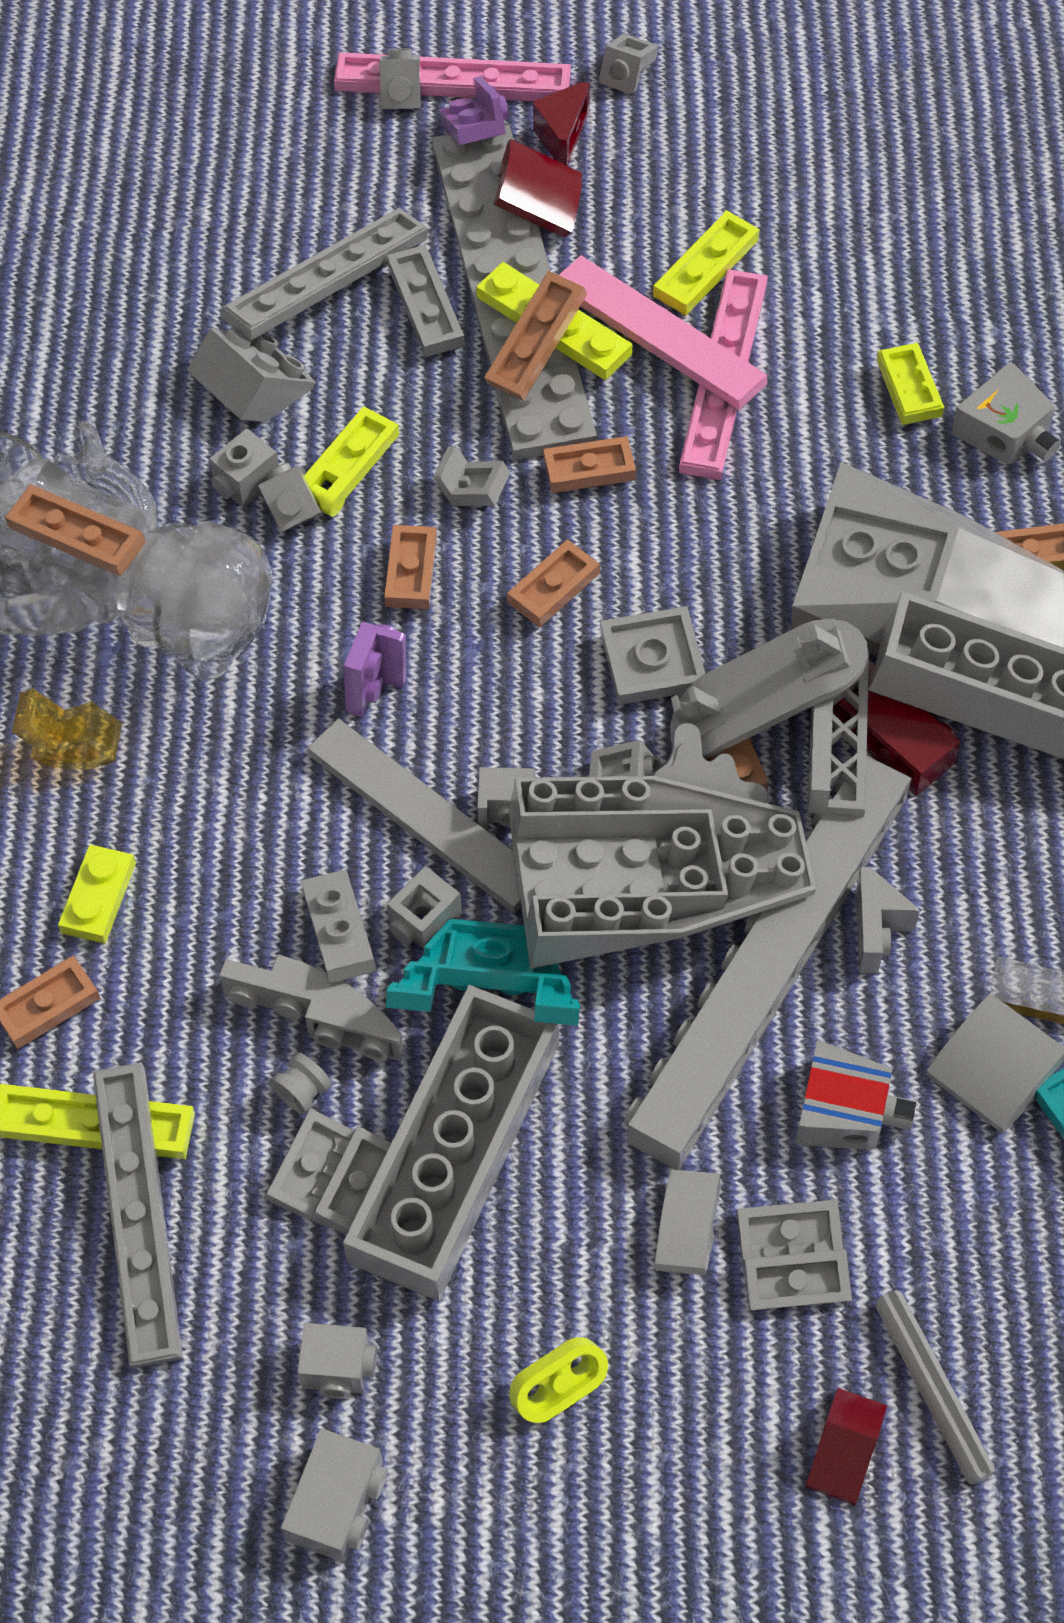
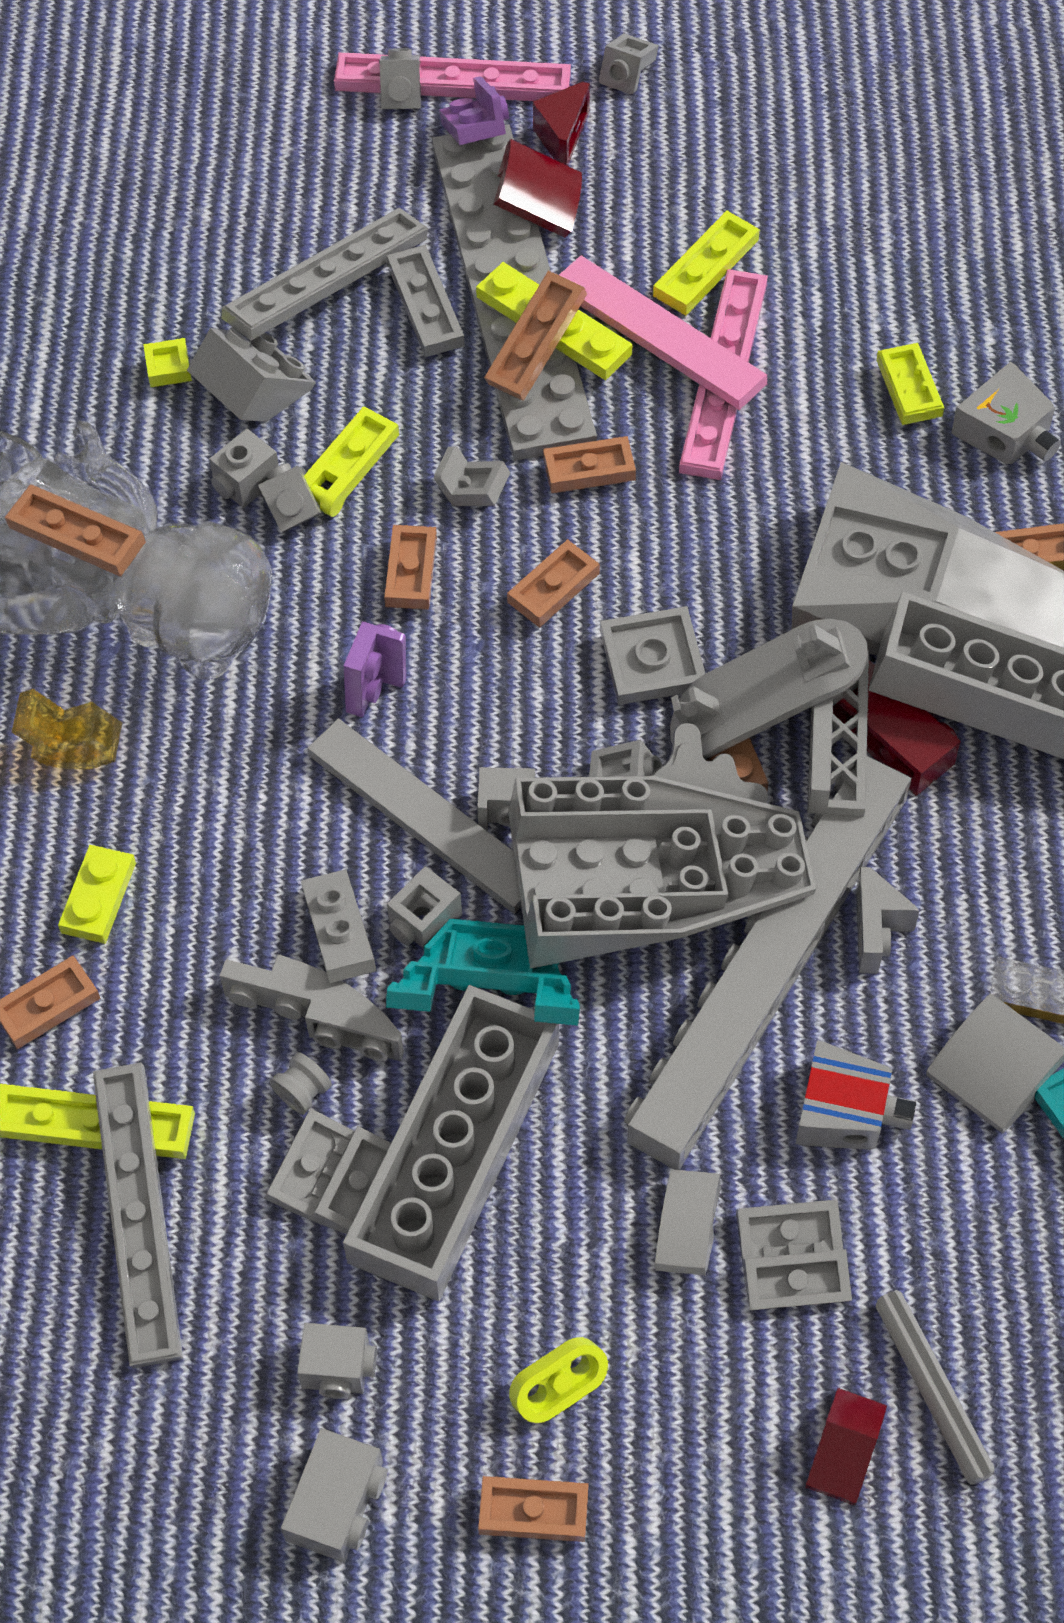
none -> neon yellow plate [143,338,192,387]
none -> nougat plate [478,1476,589,1542]

